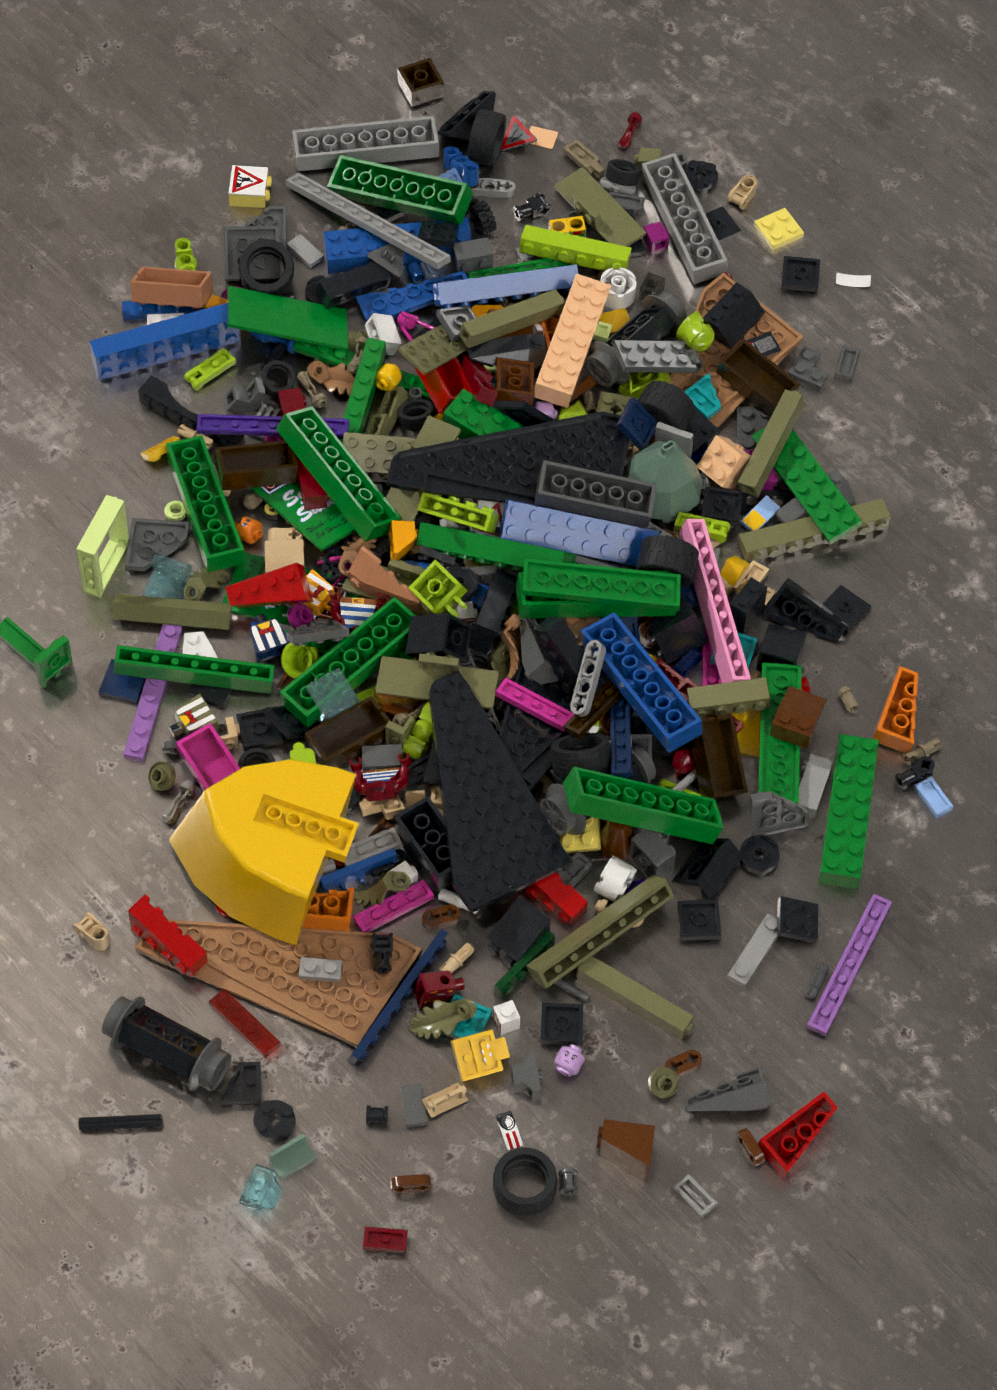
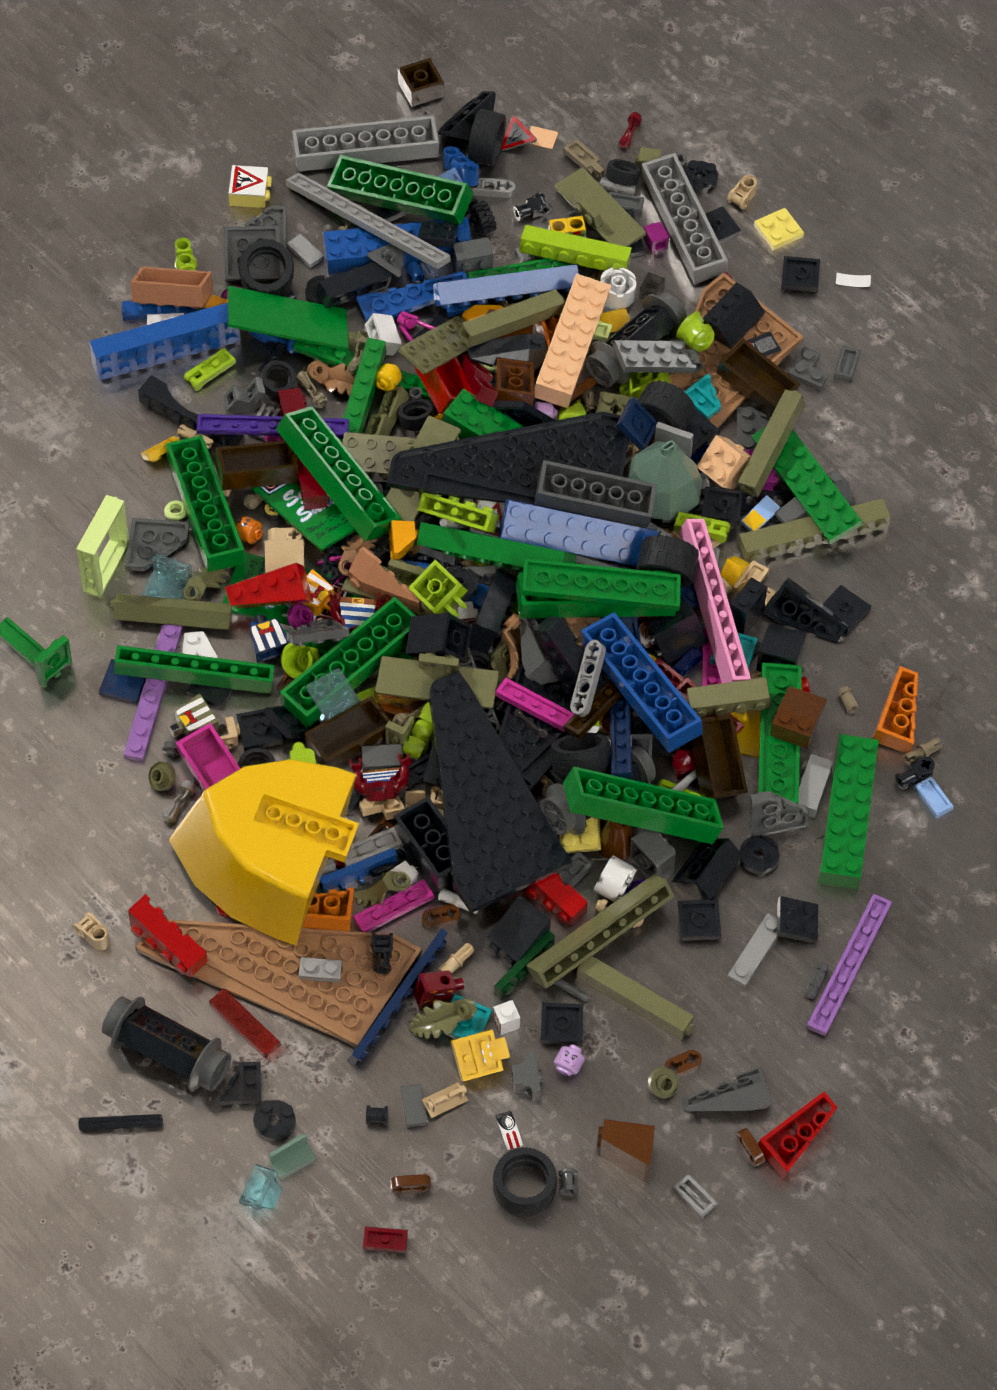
dark grey tile [436,305,476,341] -> none

